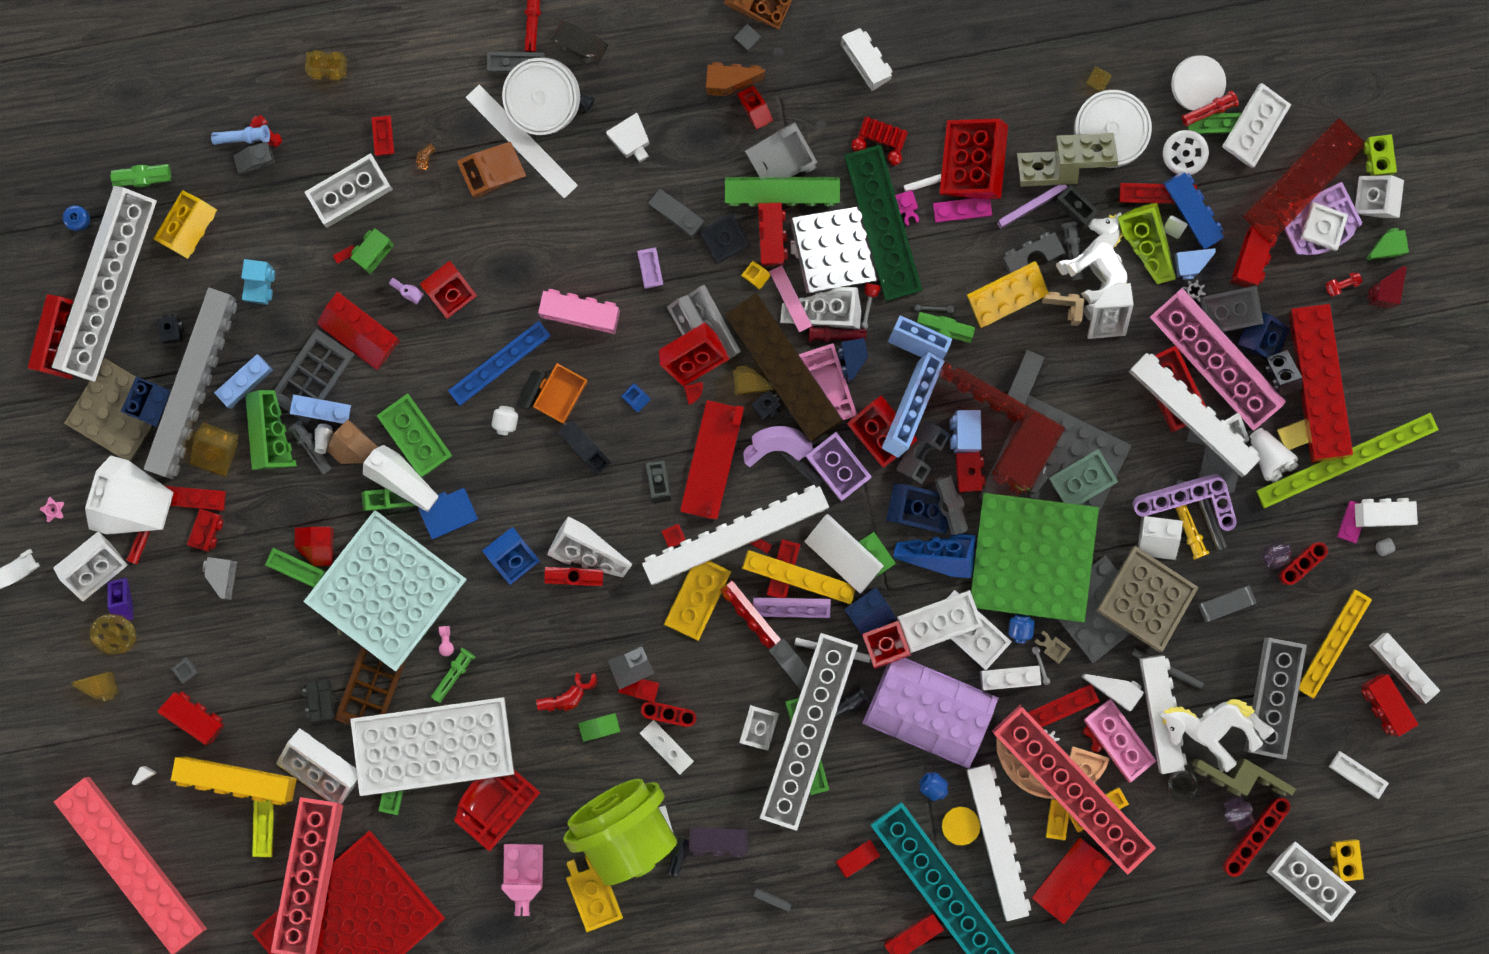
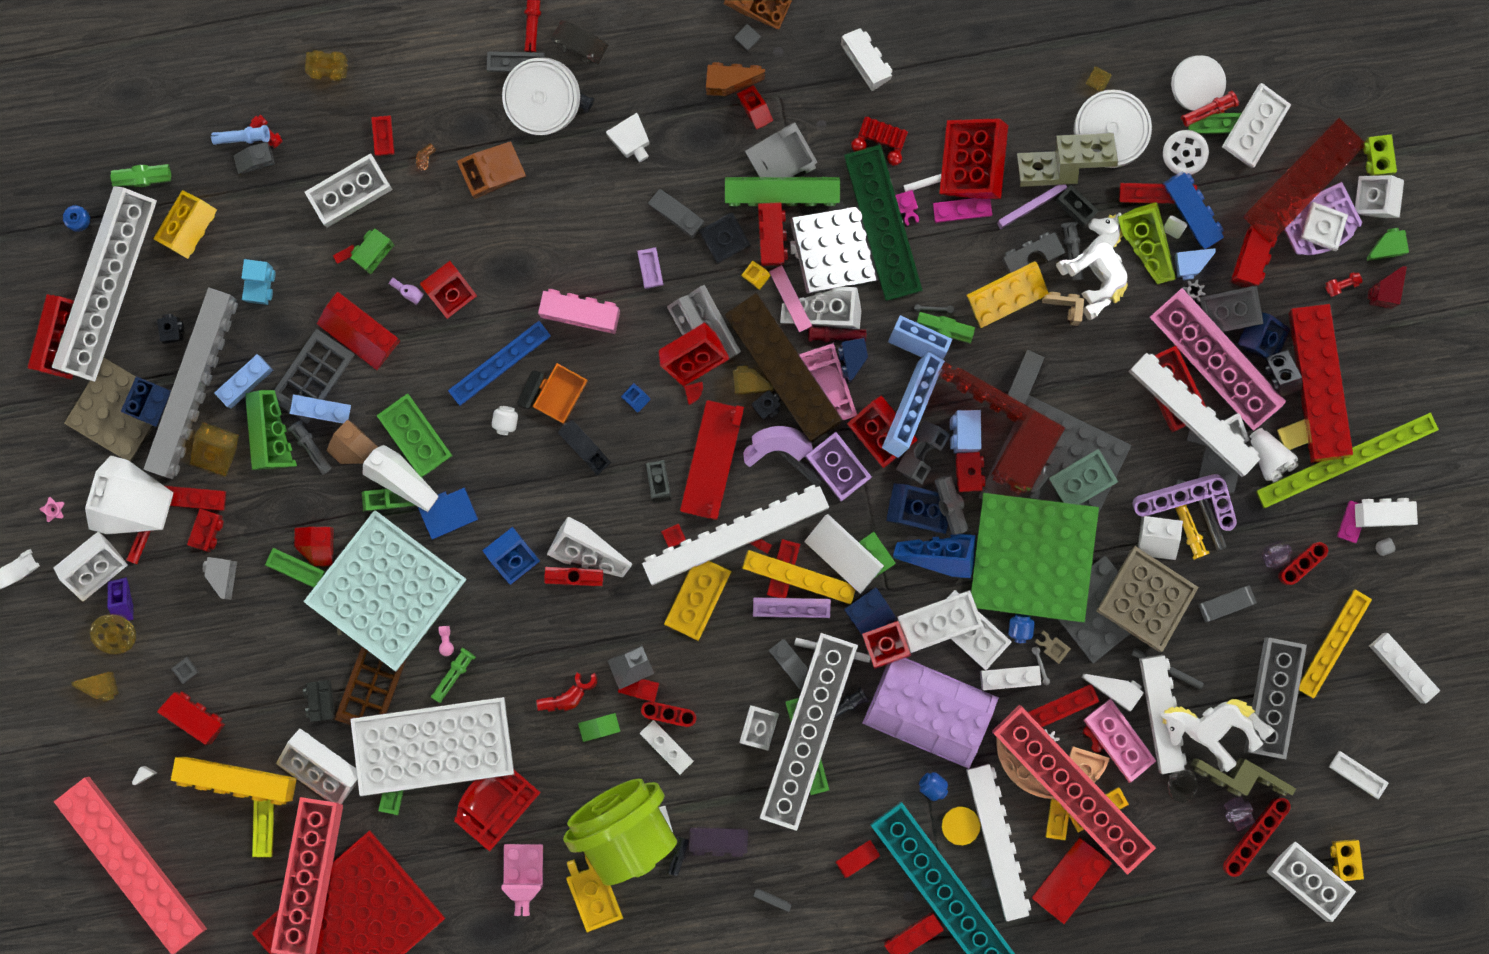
white cone [314,424,334,454] -> none
white sticker [466,85,578,198] -> none
red plate [720,581,781,648] -> none
hinge [861,283,880,329] -> none
white slope [1087,282,1134,339] -> none
red brick [1361,674,1419,737] -> none

